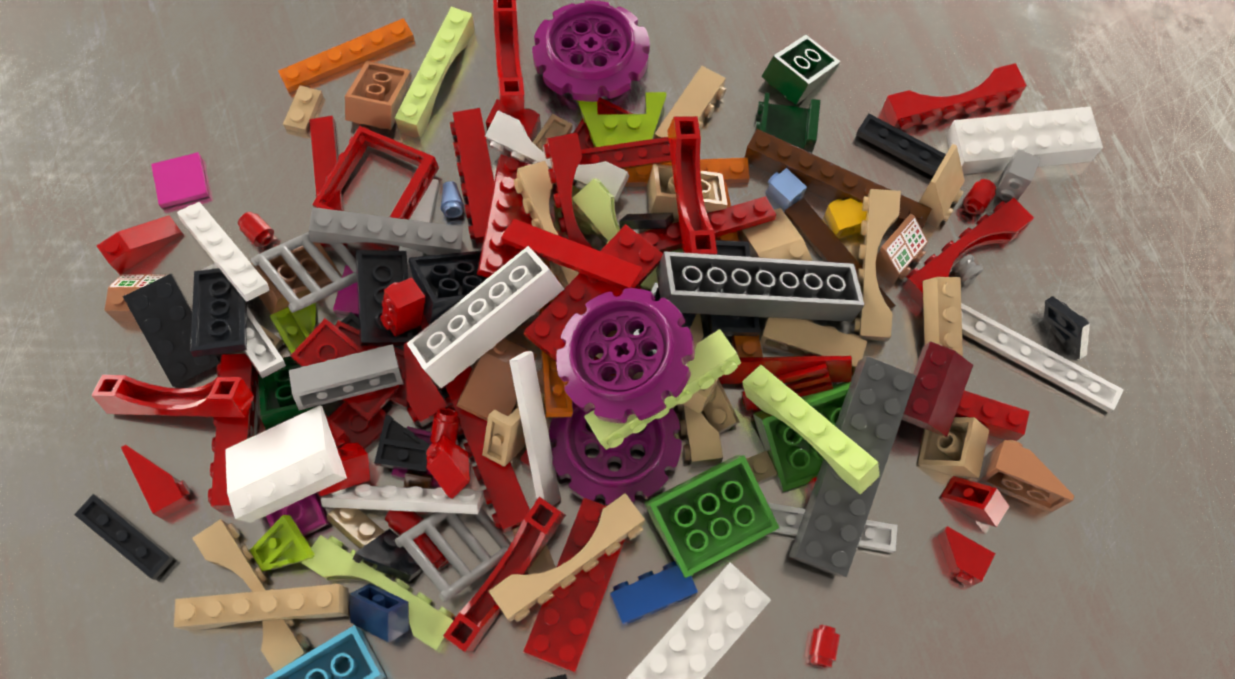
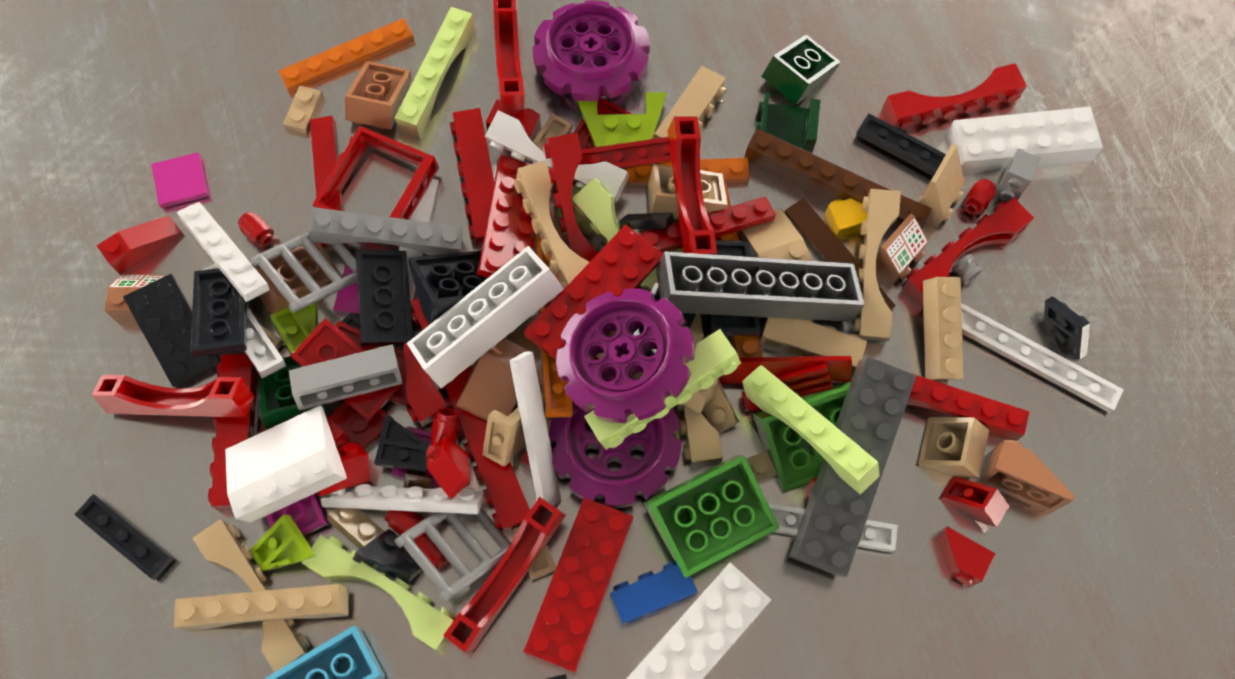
red slope [121,444,191,519] -> none
dark blue brick [349,583,409,643] -> none
red brick [381,277,425,337] -> none
light blue cone [441,181,465,218] -> none
tan arch [489,493,645,622] -> none
red tile [500,219,644,290] -> none
light blue brick [766,168,807,210] -> none
red brick [808,625,840,668] -> none
dark red slope [901,341,973,437] -> none

